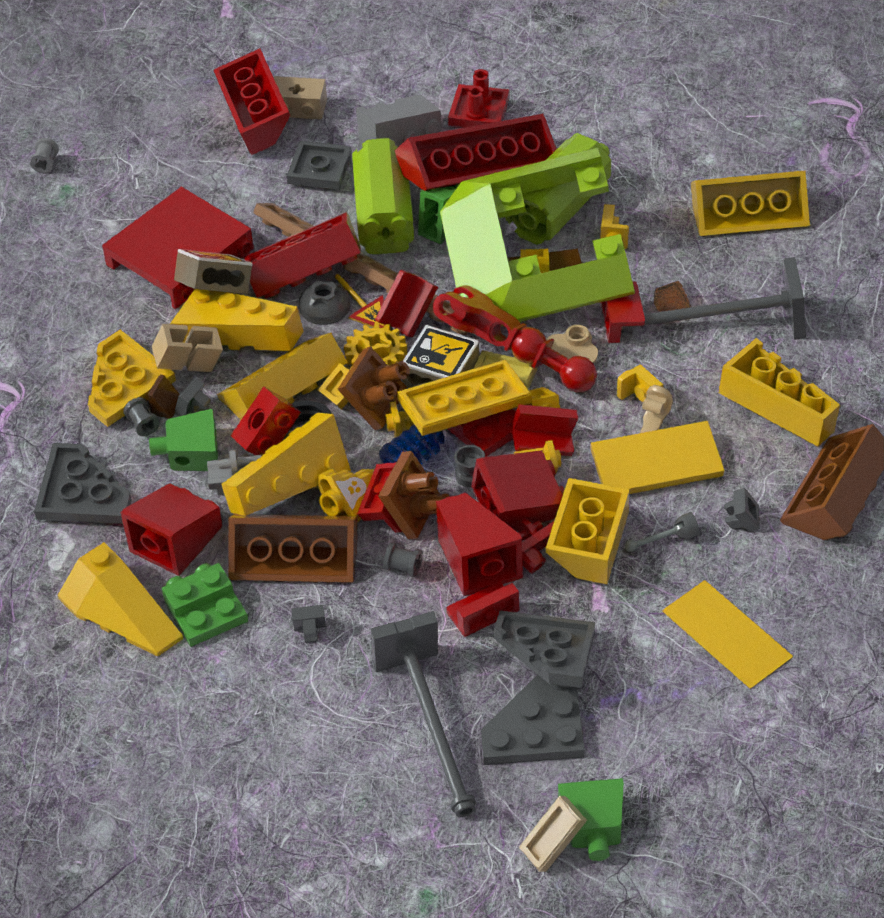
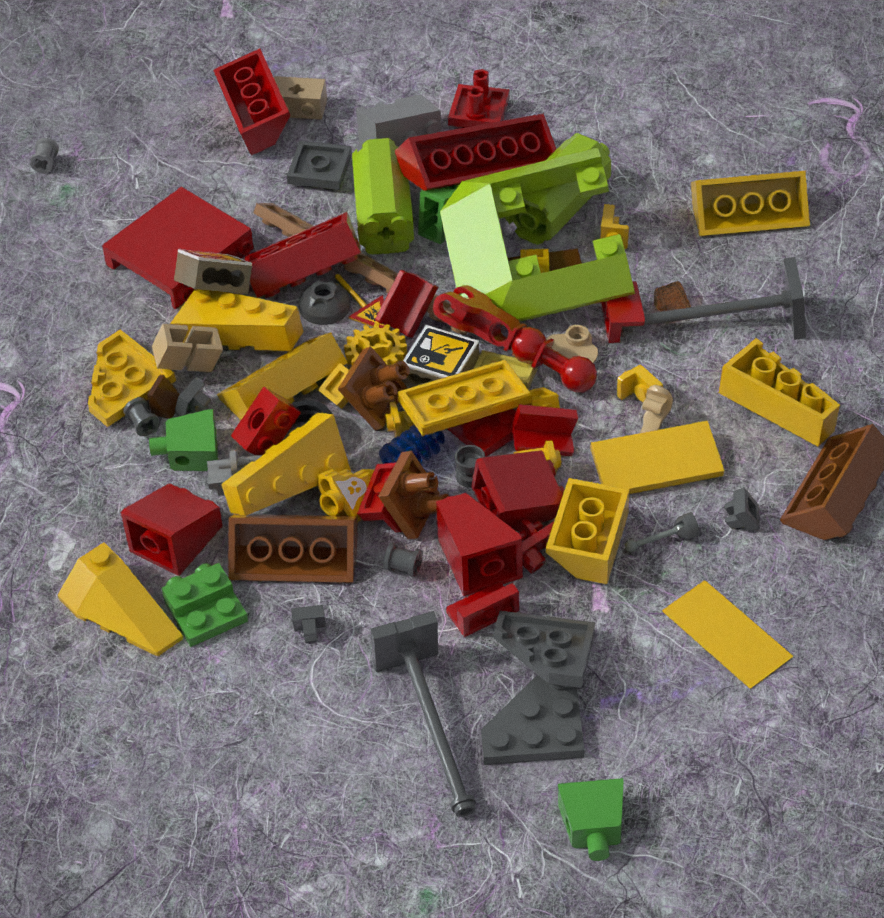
dark grey plate [34,443,132,524] -> none
tan tile [519,796,587,872] -> none

